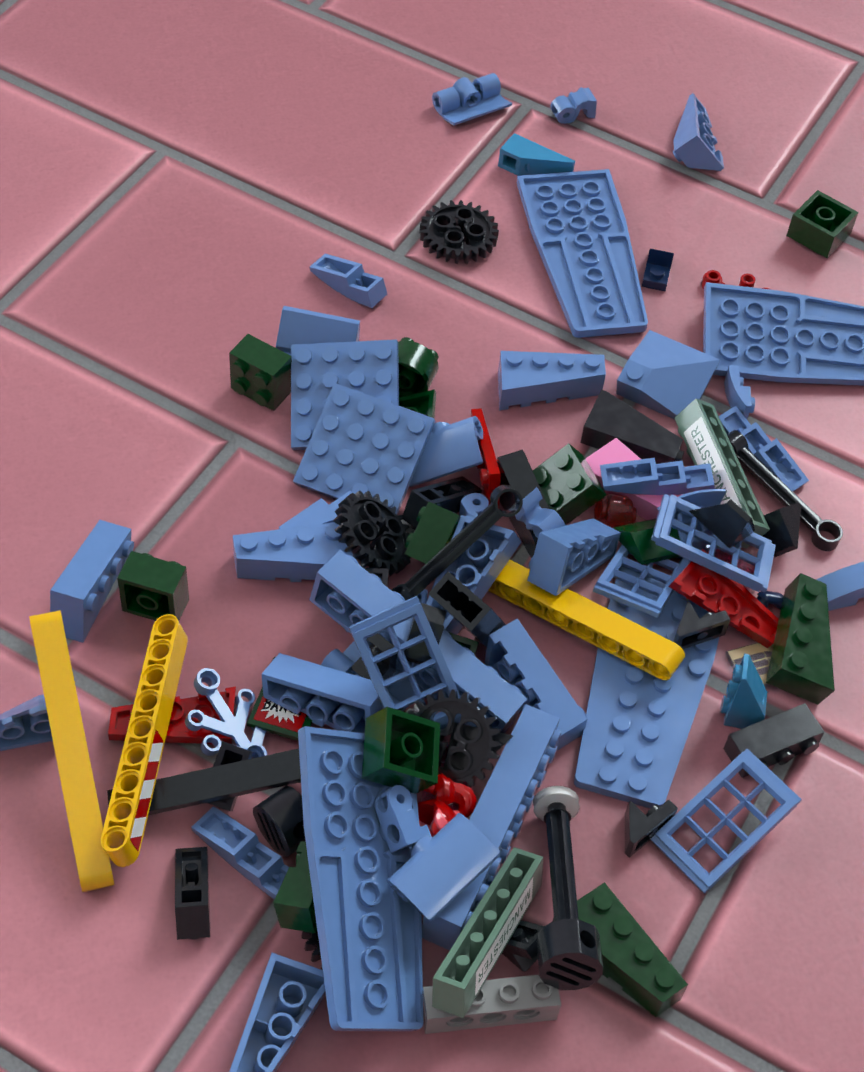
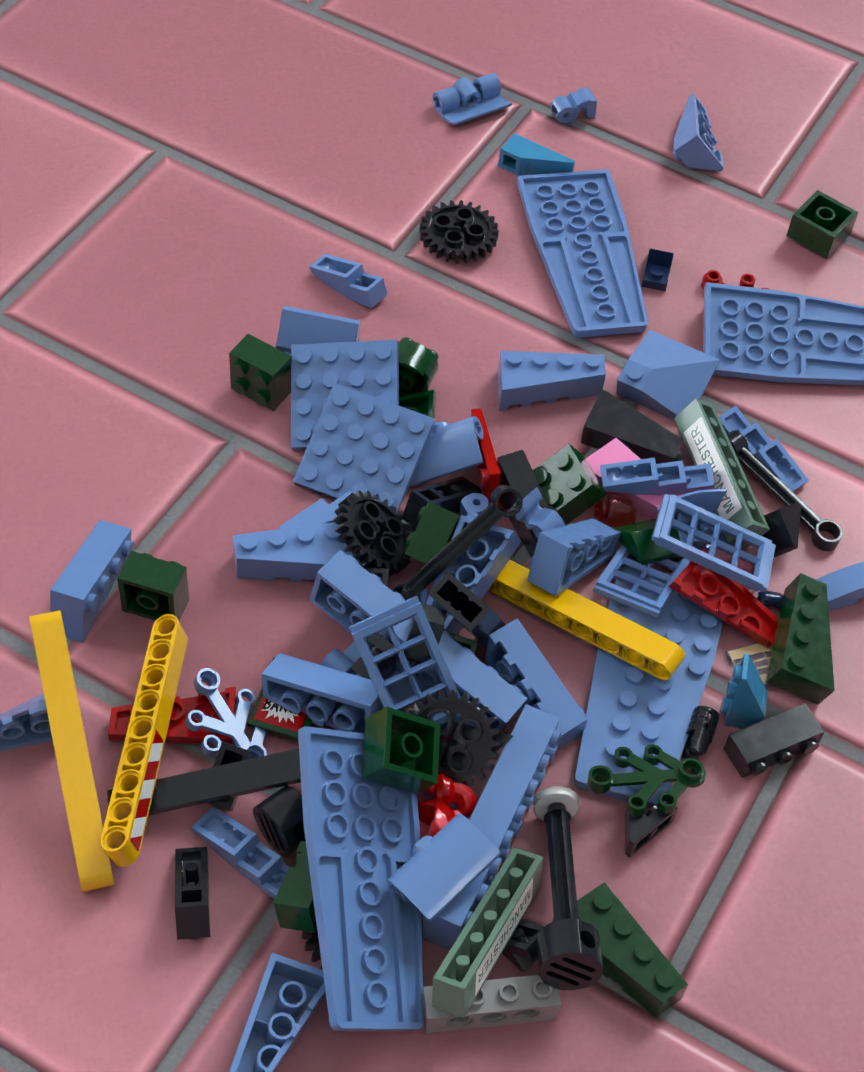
medium blue leg [374,785,431,853] -> none
medium blue piece [651,749,802,894] -> none
black slope [673,602,731,649] -> none
black slope [689,499,755,549] -> none
medium blue slope [724,365,755,419] -> none
none -> dark green plant [587,744,706,816]
none -> black hinge [682,706,720,759]

